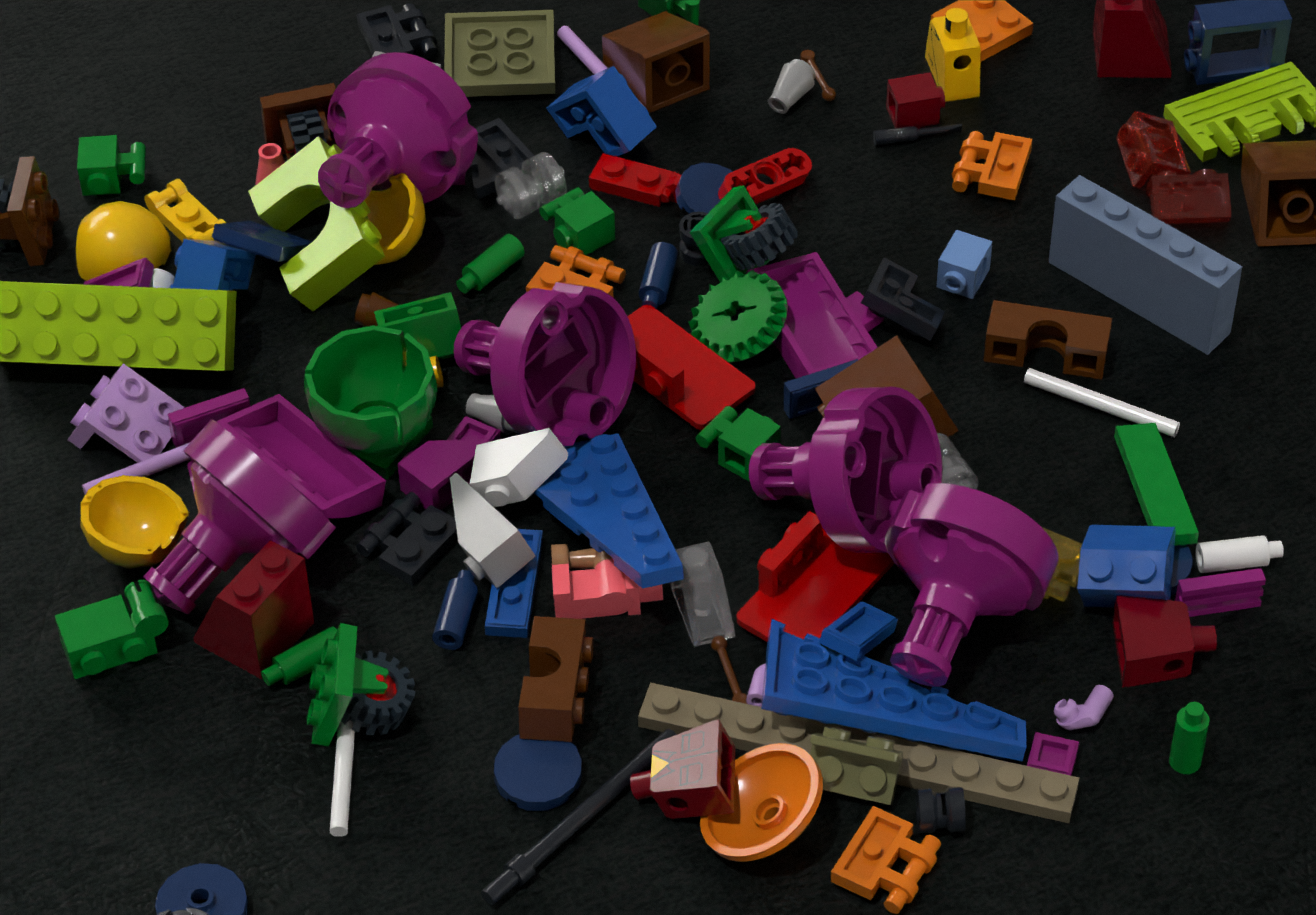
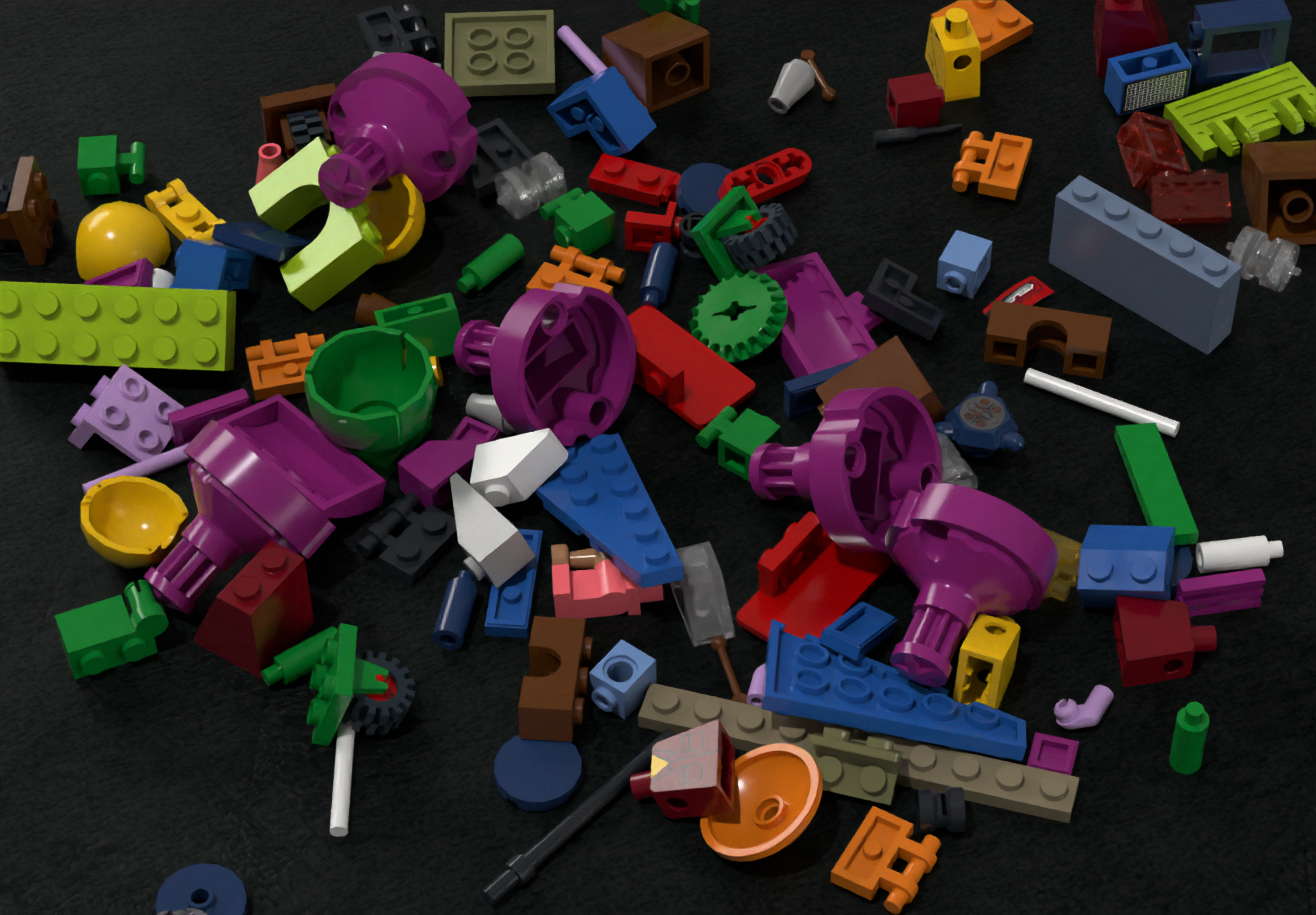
none -> orange plate [245,332,325,401]
none -> medium blue brick [589,639,657,720]
none -> red bracket [625,201,683,252]
none -> dark blue rock [934,381,1025,458]
none -> yellow torso [953,614,1021,710]
none -> sticker [983,276,1054,318]
none -> brick [1104,42,1192,115]
none -> clear wheel [1226,226,1301,292]

